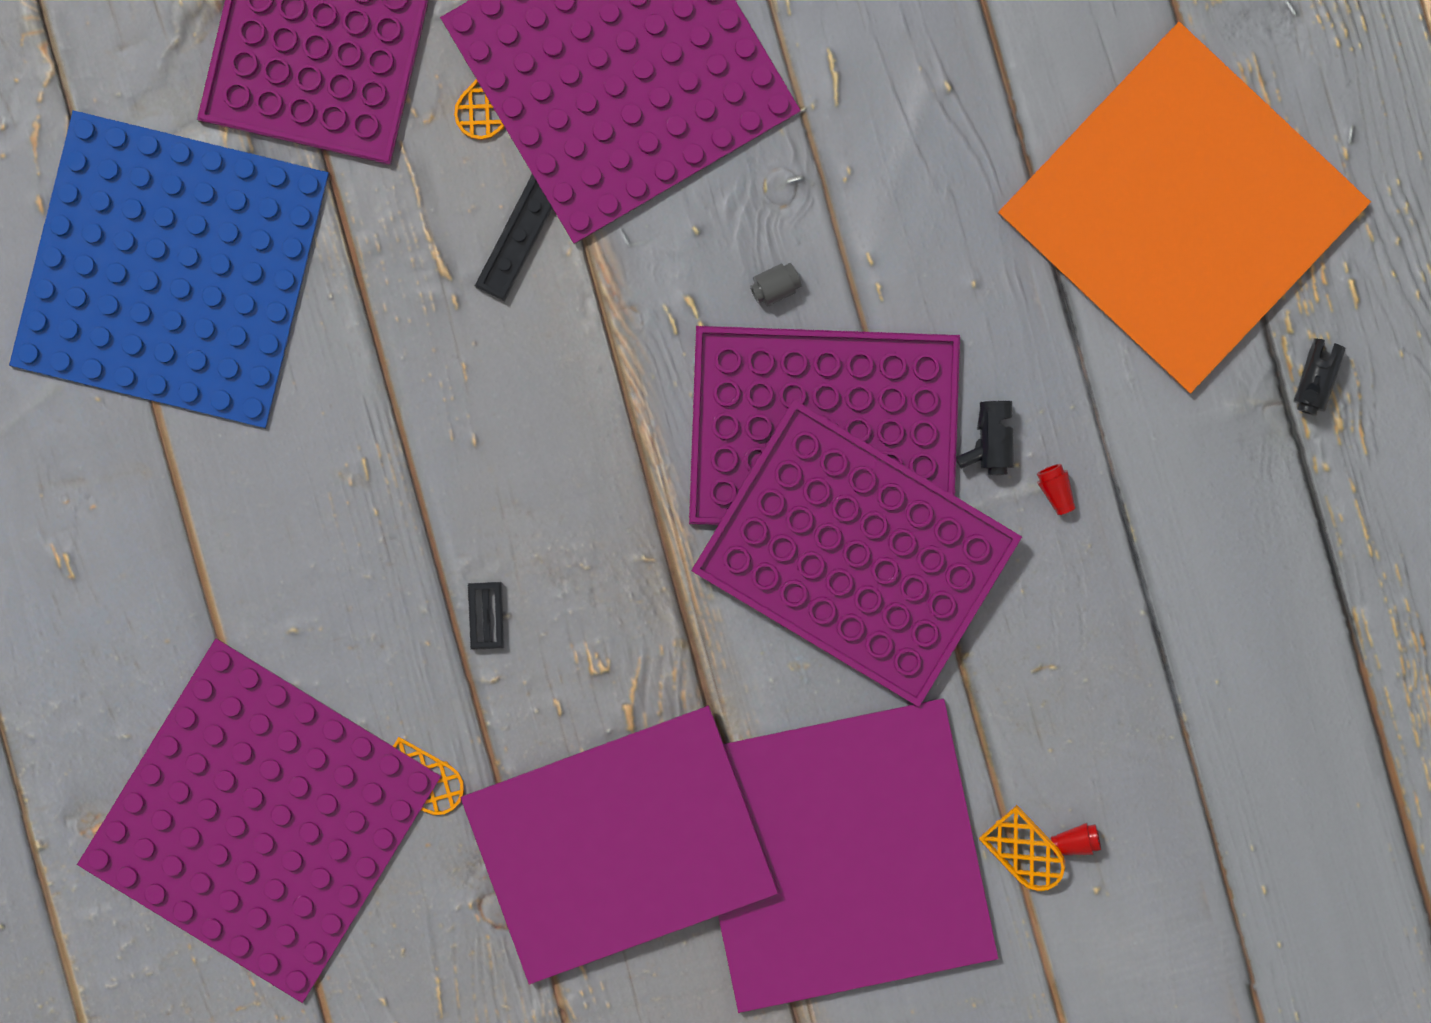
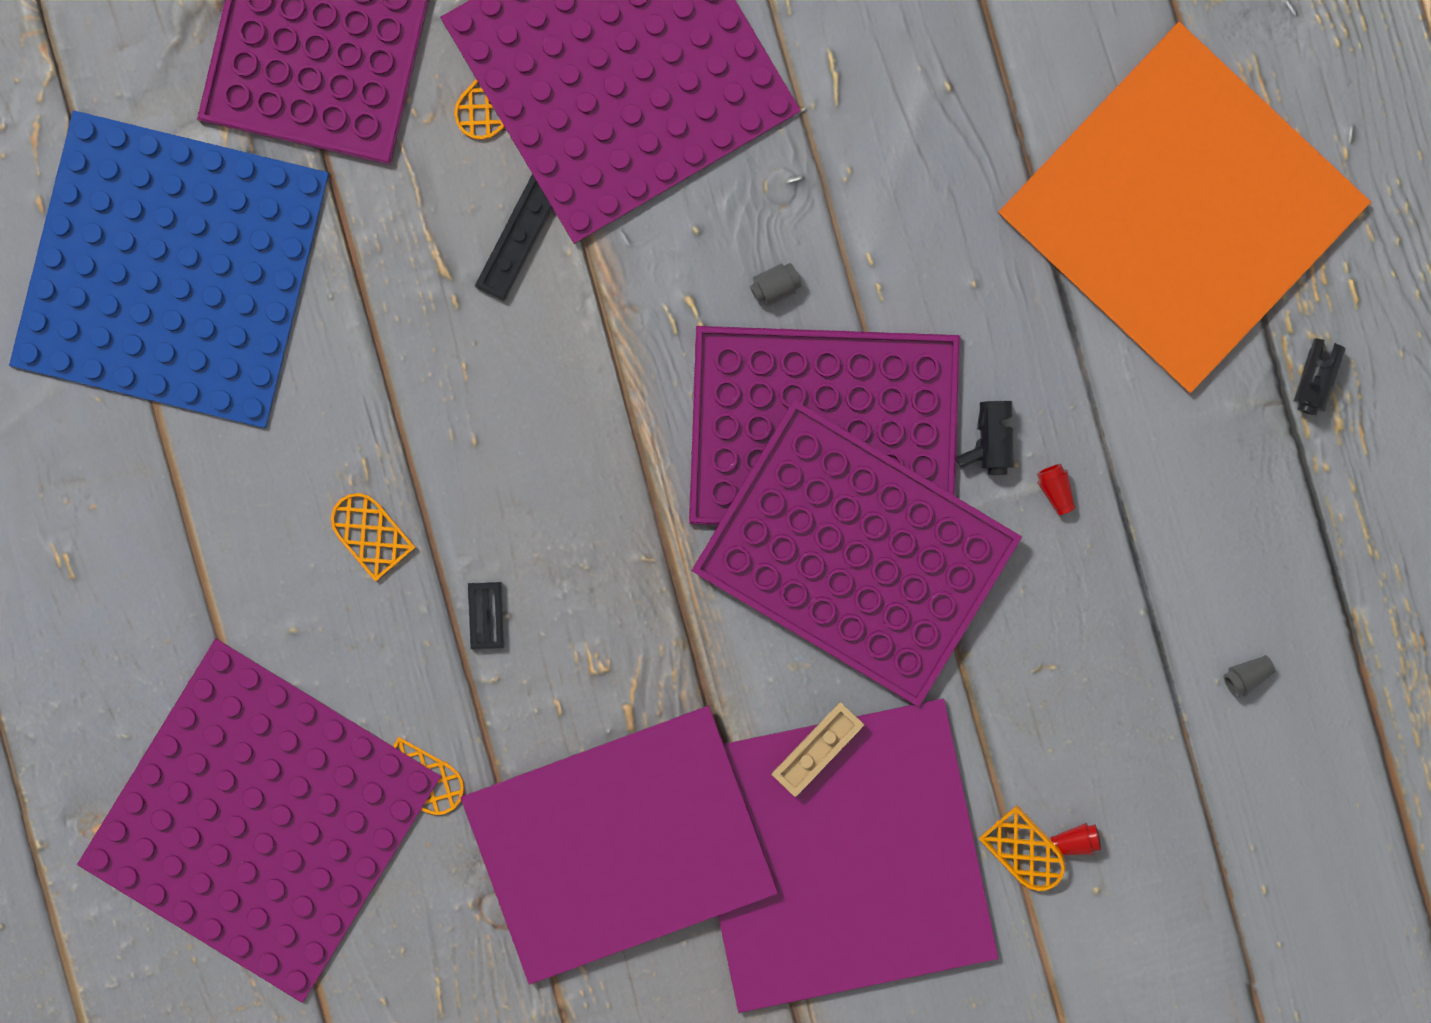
none -> light orange window [331,493,416,582]
none -> tan plate [771,702,864,797]
none -> dark grey cone [1223,655,1276,697]

